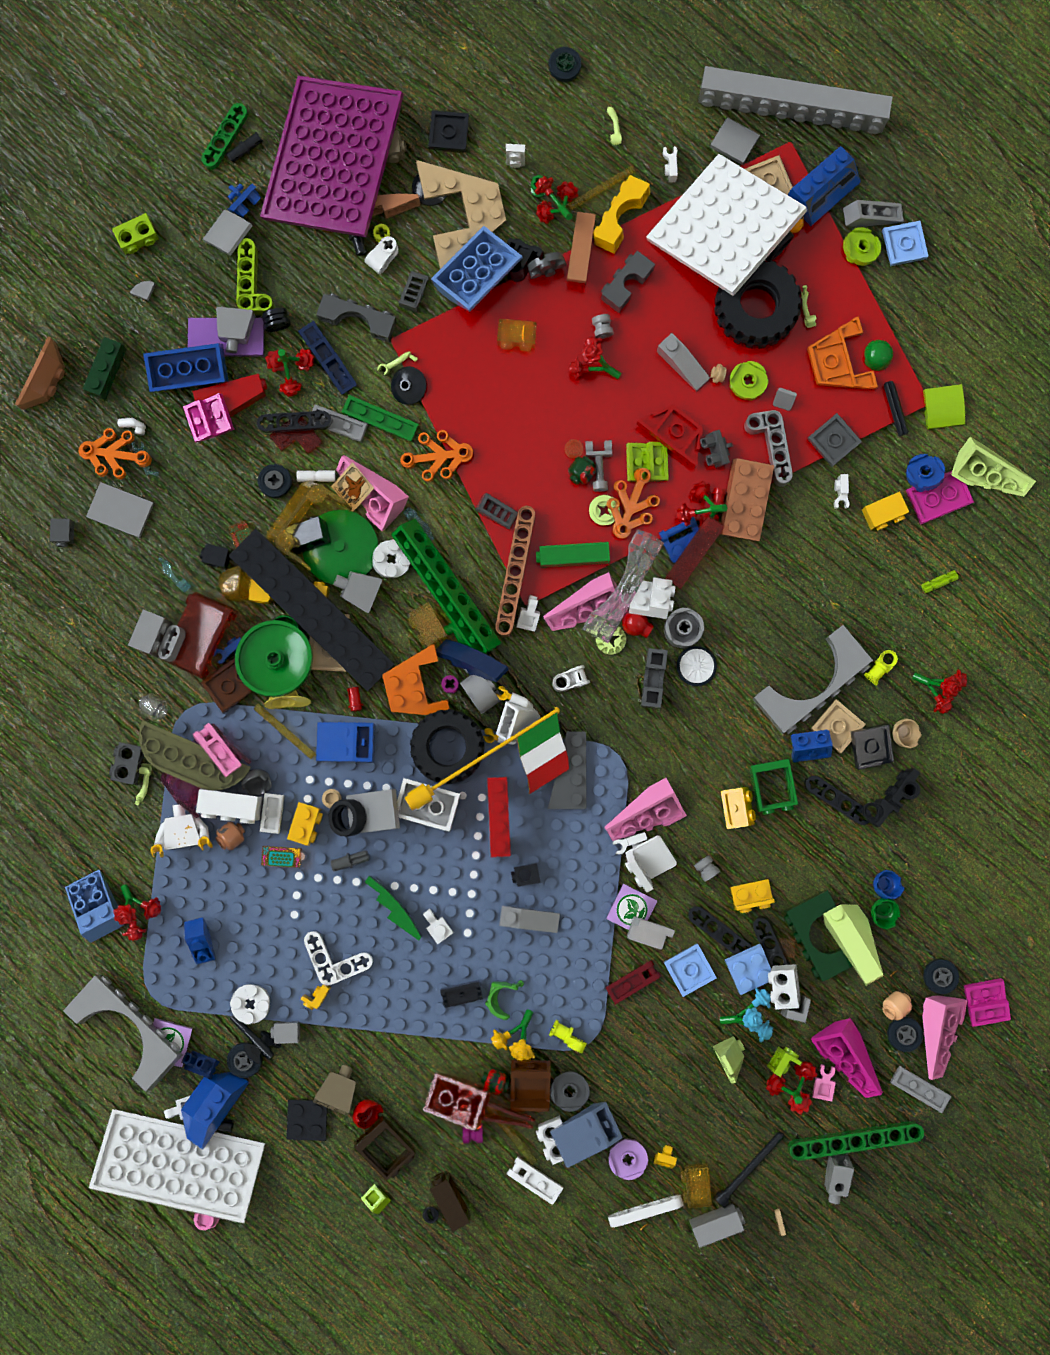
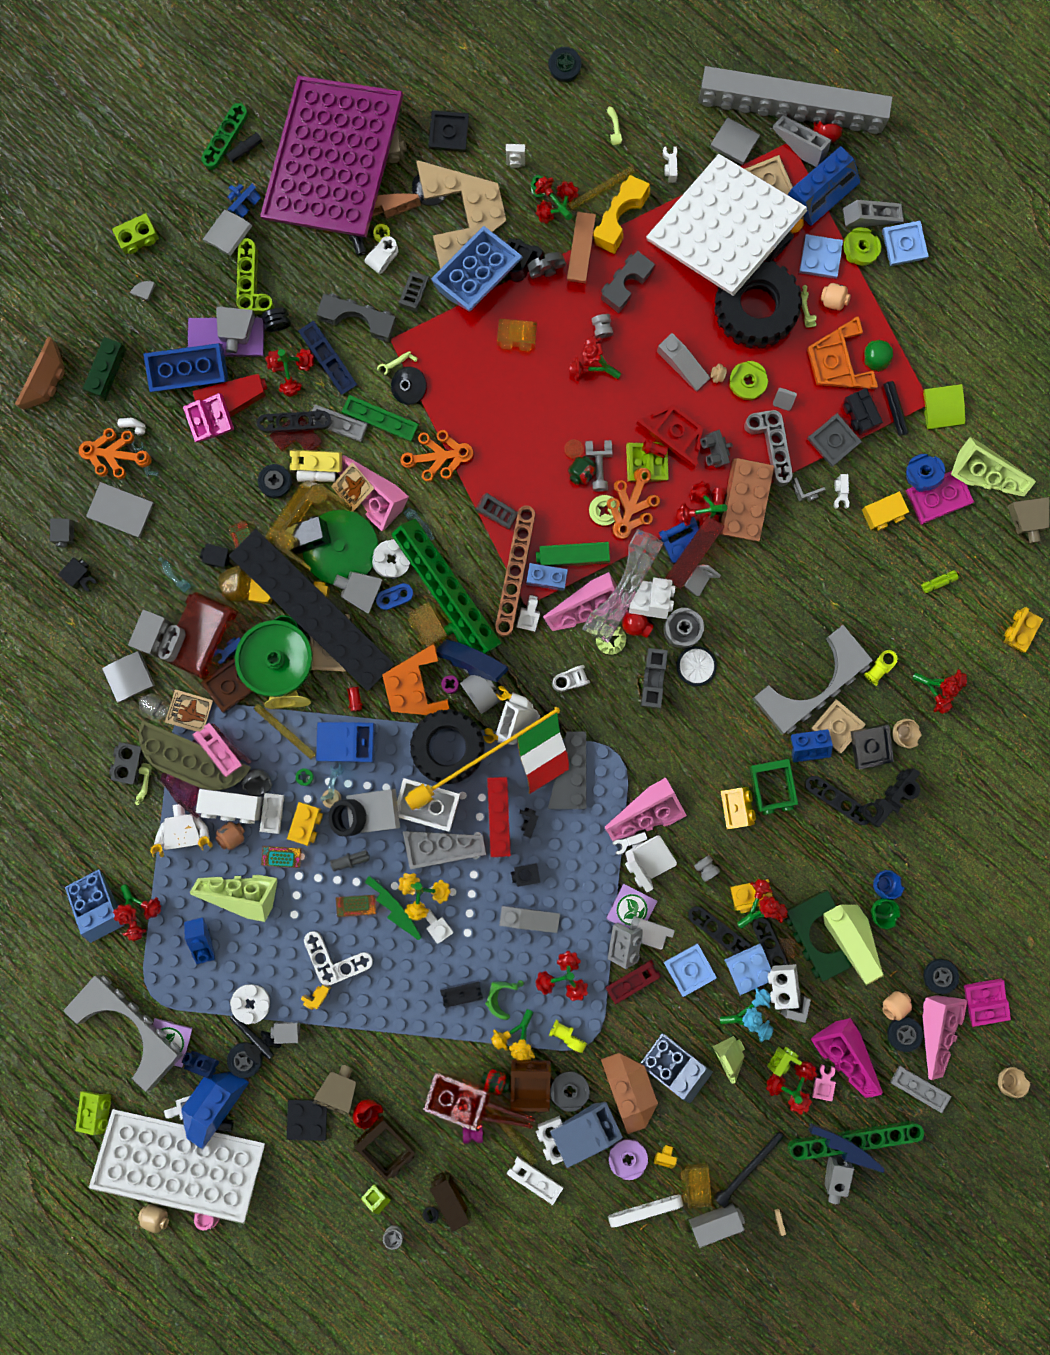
none -> black brick [58,557,98,592]
none -> lime bracket [75,1091,111,1135]
none -> light grey slope [102,651,155,703]
none -> tan head [138,1203,169,1233]
none -> sticker [165,690,213,732]
none -> yellowish green wedge [190,875,277,922]
none -> light yellow plate [290,450,342,472]
none -> green bush [296,768,314,786]
none -> clear light blue piece [320,762,344,801]
none -> clear orange tile [336,895,376,917]
none -> blue plate [376,583,413,610]
none -> light grey wheel [383,1225,404,1250]
none -> yellow plant [398,873,451,921]
none -> light grey wing [403,831,487,869]
none -> black bracket [519,807,539,838]
none -> medium blue brick [526,563,568,591]
none -> red plant [535,951,588,1001]
none -> nougat wedge [601,1053,658,1134]
none -> light grey bracket [608,923,643,969]
none -> sand blue slope [640,1033,713,1103]
none -> red pin [642,439,668,458]
none -> light grey bracket [685,565,721,596]
none -> red plant [737,879,788,929]
none -> light grey slope [773,115,831,167]
none -> light grey bracket [791,478,826,502]
none -> light blue plate [799,234,843,279]
none -> dark blue slope [808,1122,885,1173]
none -> red hair [813,121,842,143]
none -> light nougat head [821,283,851,310]
none -> black brick [843,388,883,435]
none -> tan hair [998,1067,1030,1098]
none -> yellow bracket [1004,607,1043,653]
none -> dark tan torso [1008,497,1049,544]

